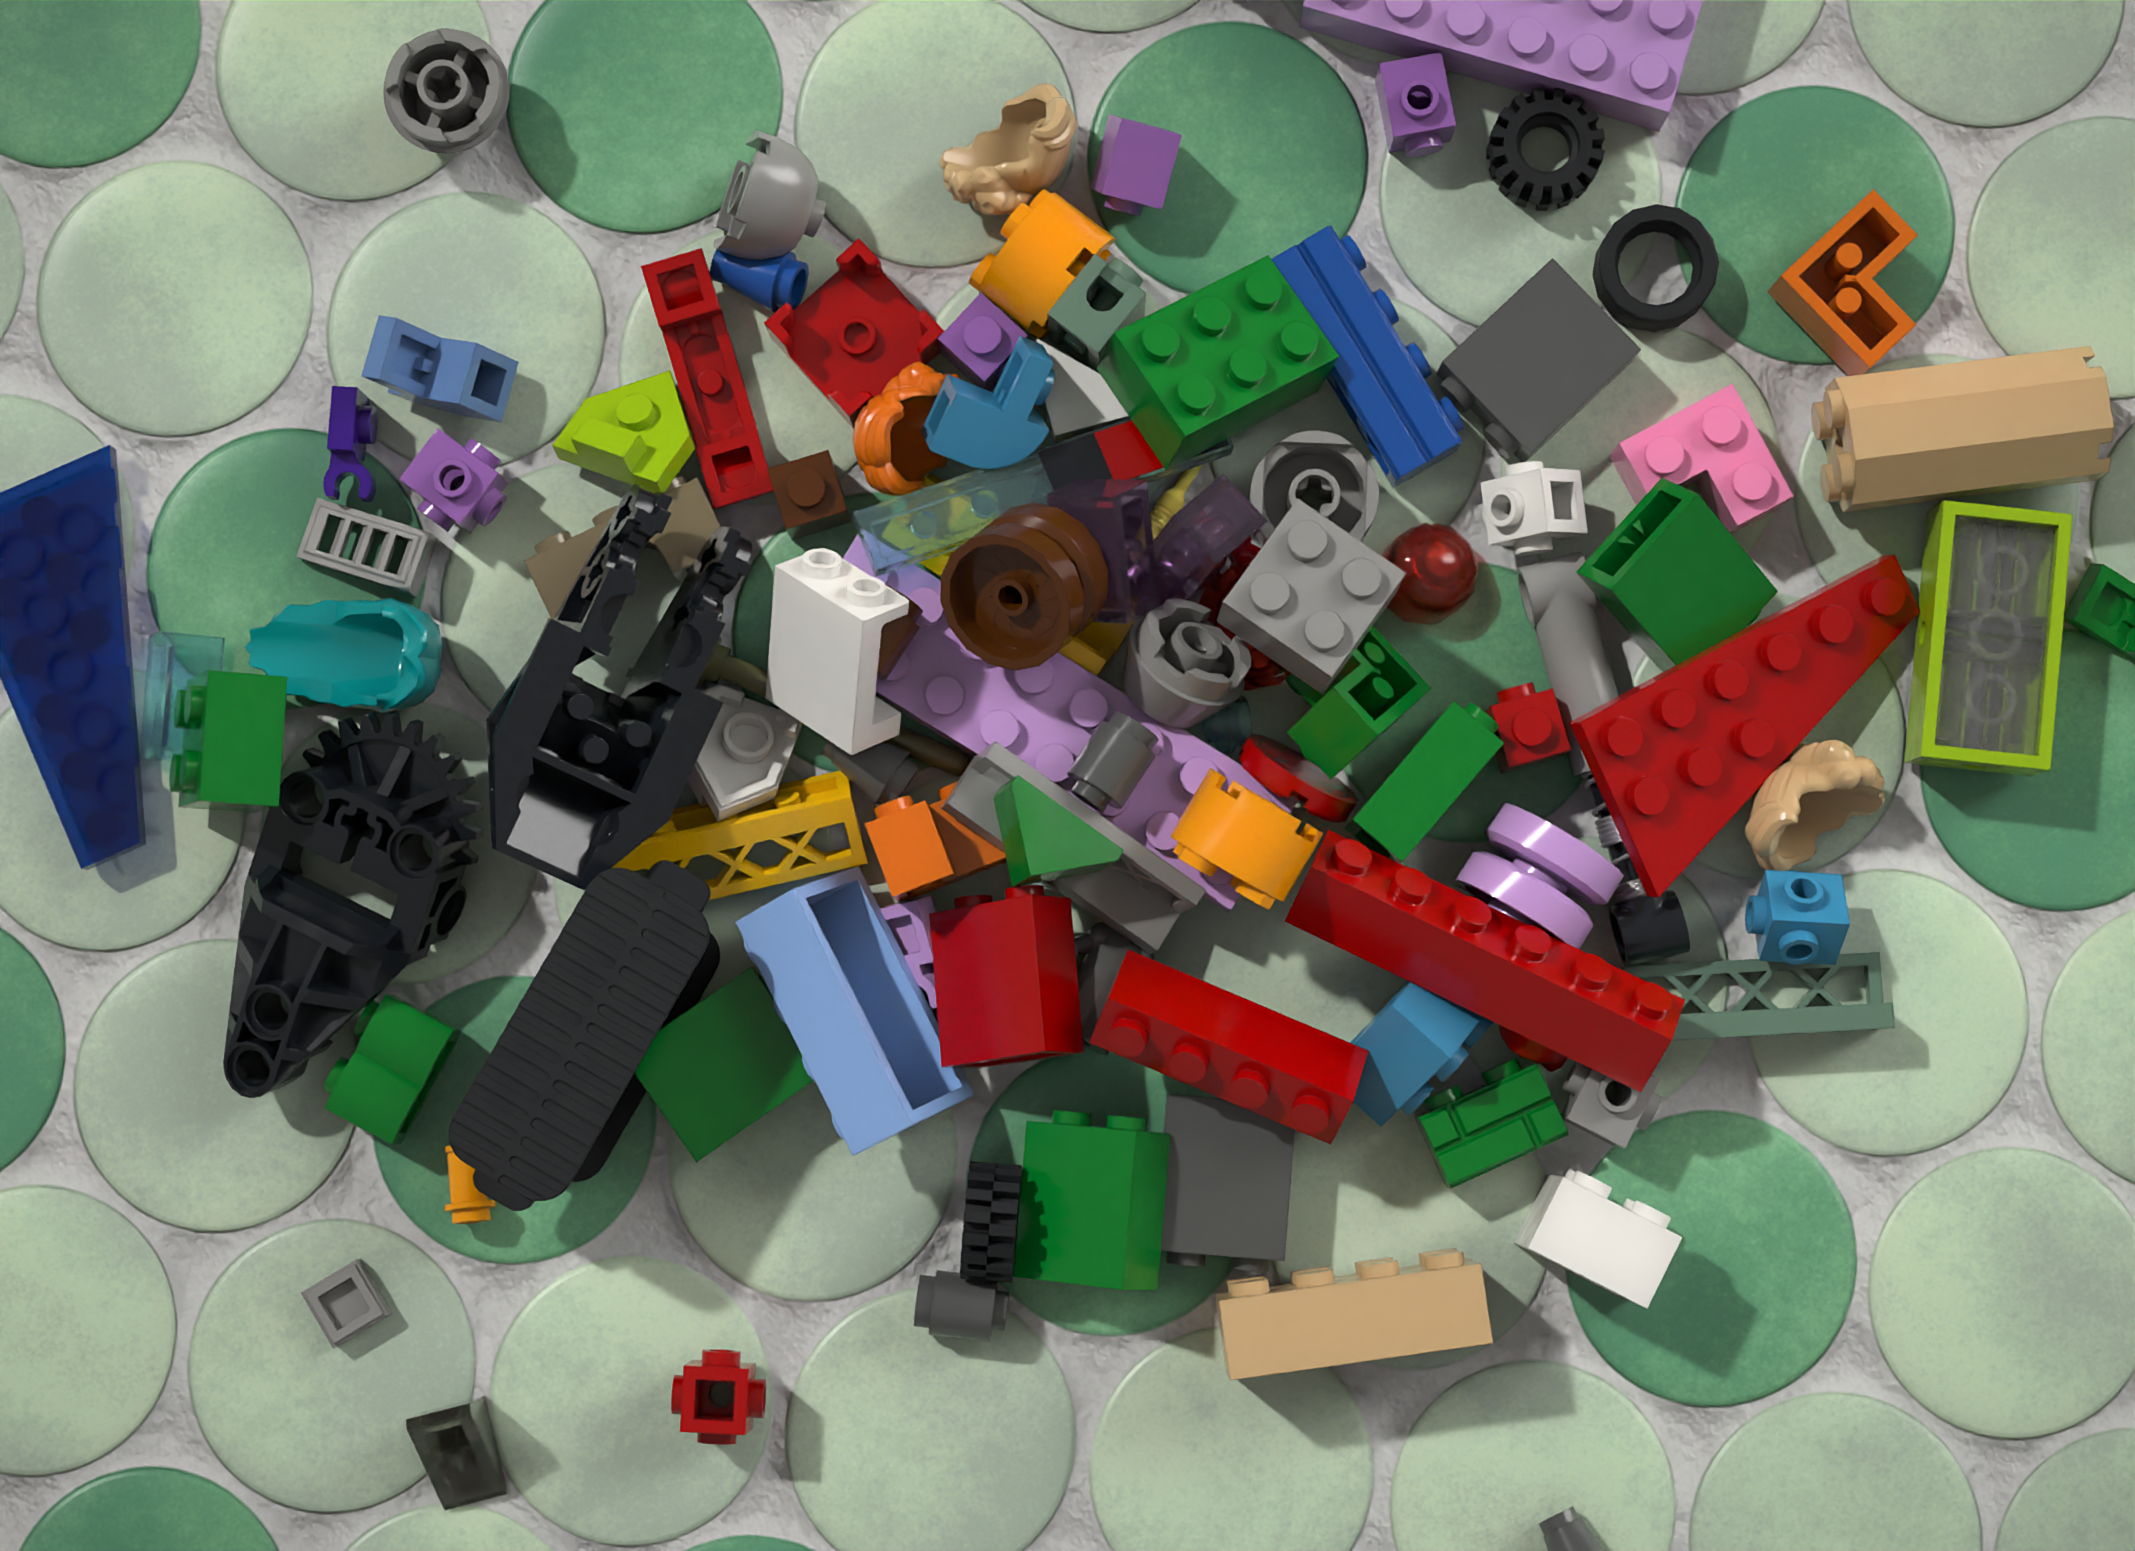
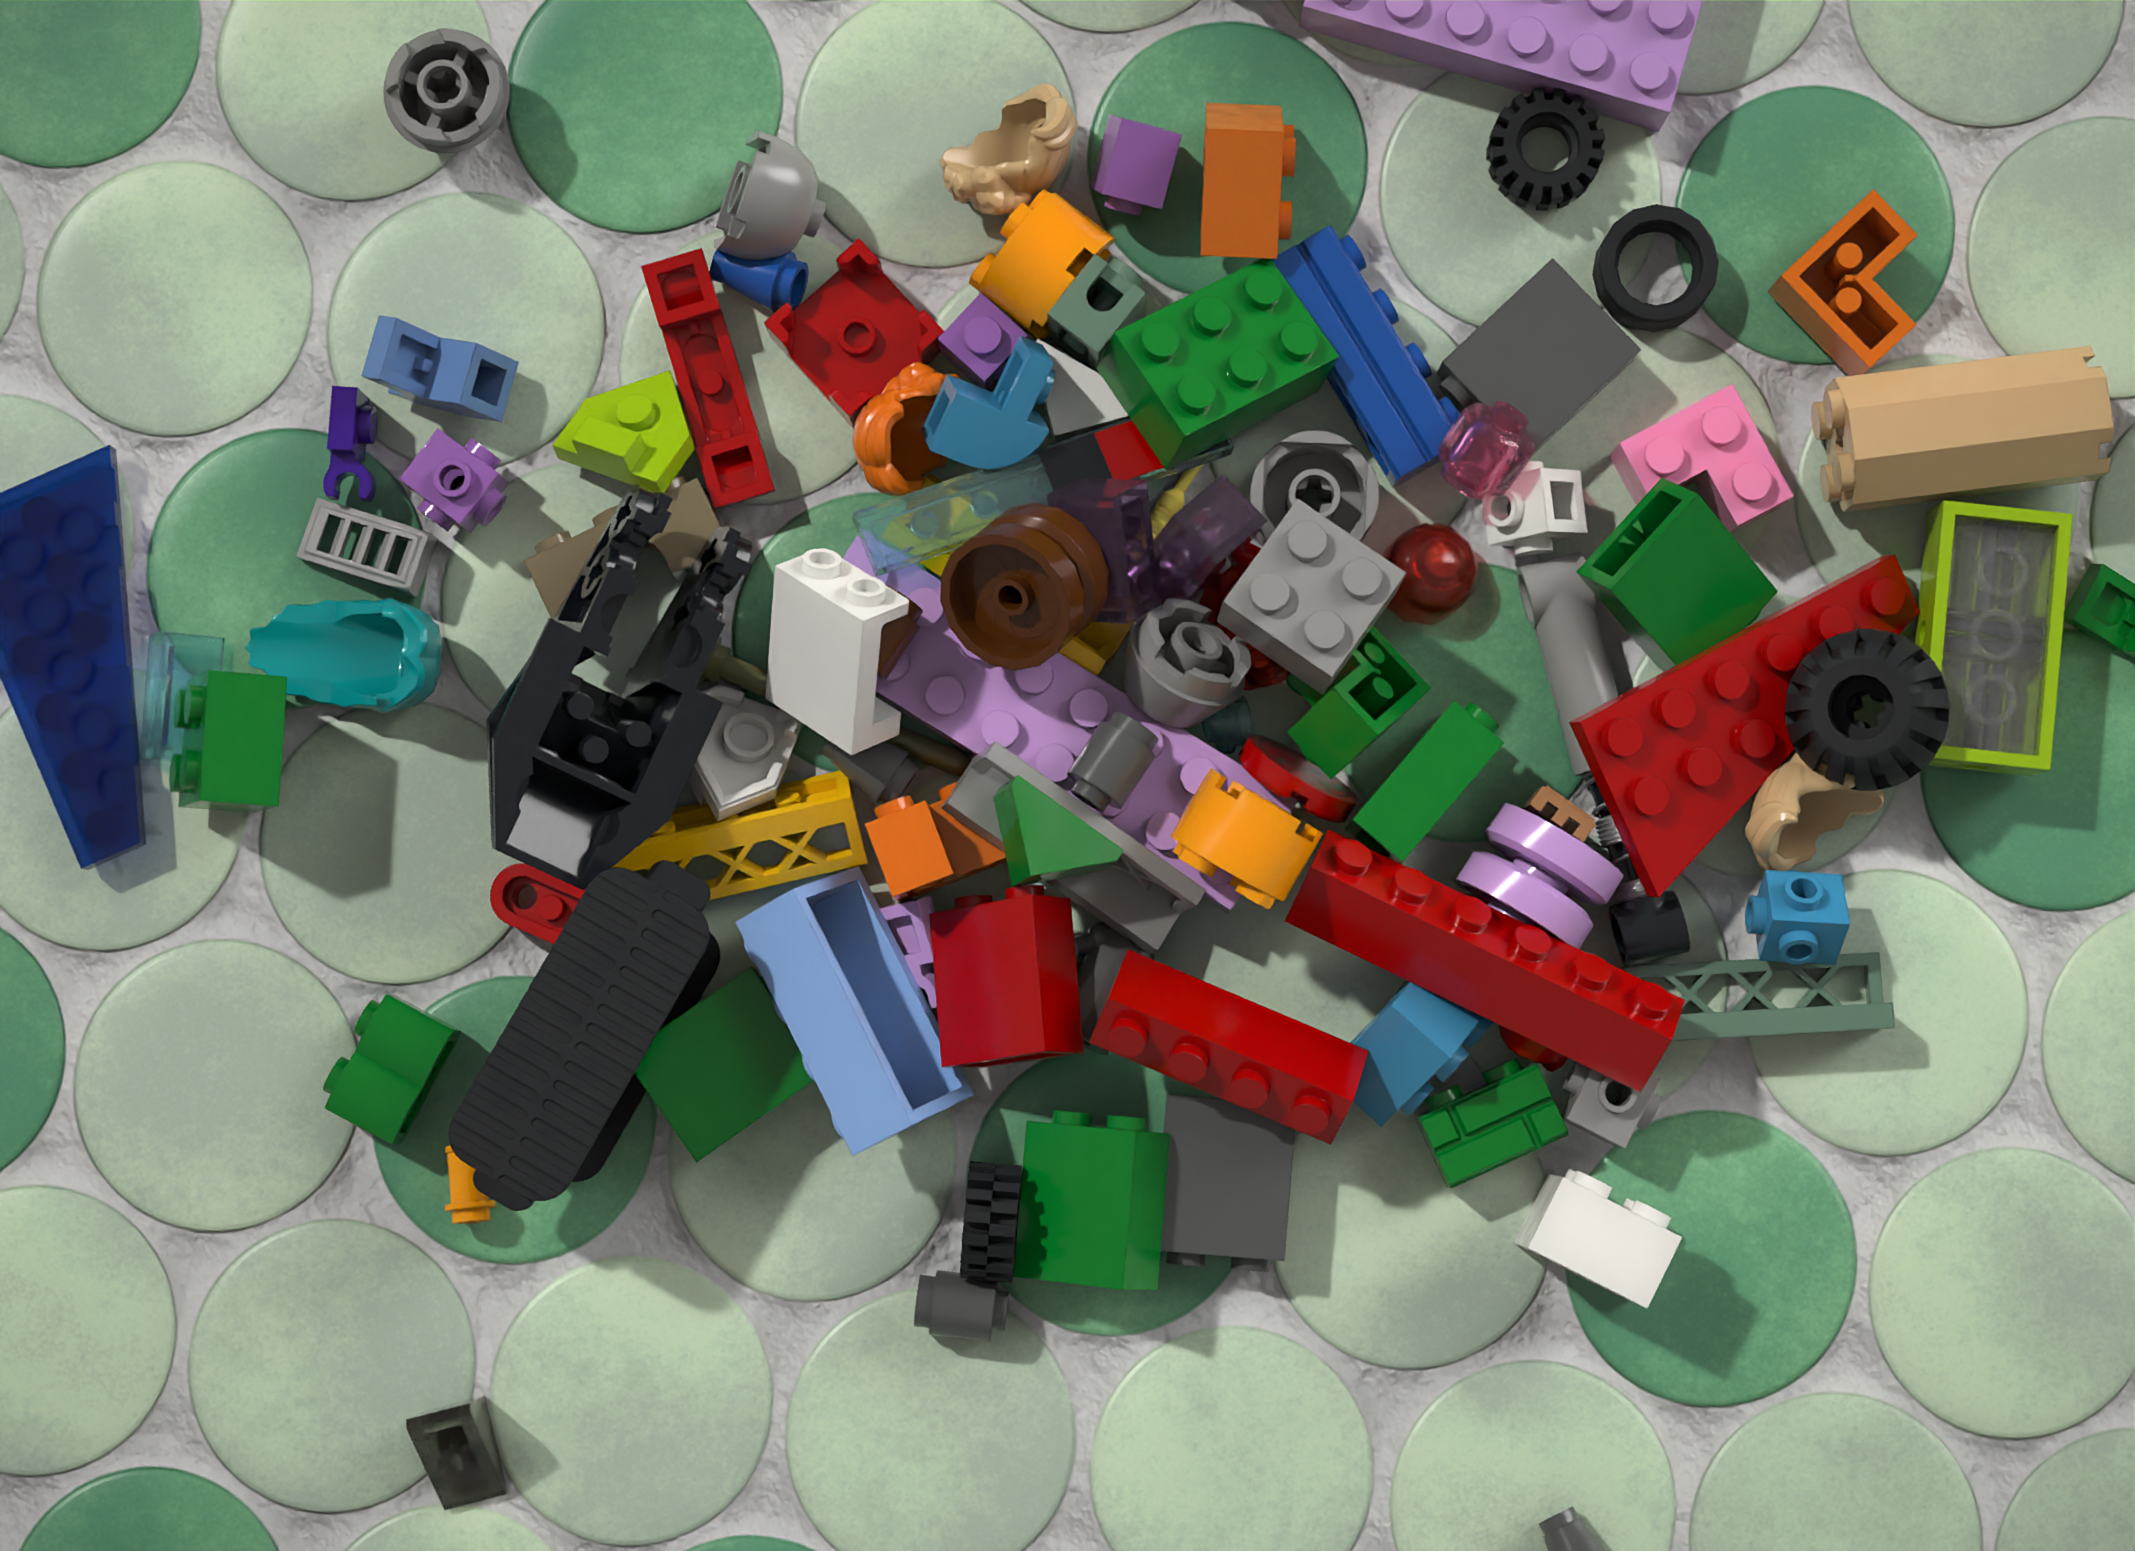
black connector [223,712,484,1098] -> none
light grey tile [301,1258,393,1348] -> none
red brick [671,1349,766,1445] -> none
reddish brown brick [767,450,852,540] -> none
tan piece [1215,1248,1493,1380] -> none
medium lavender brick [1375,52,1456,157] -> none
red brick [1485,682,1571,774] -> none
none -> red plate [490,863,586,944]
none -> orange brick [1200,103,1296,259]
none -> clear pink head [1438,401,1535,500]
none -> medium nougat tile [1520,785,1596,842]
none -> black wheel [1784,629,1950,791]

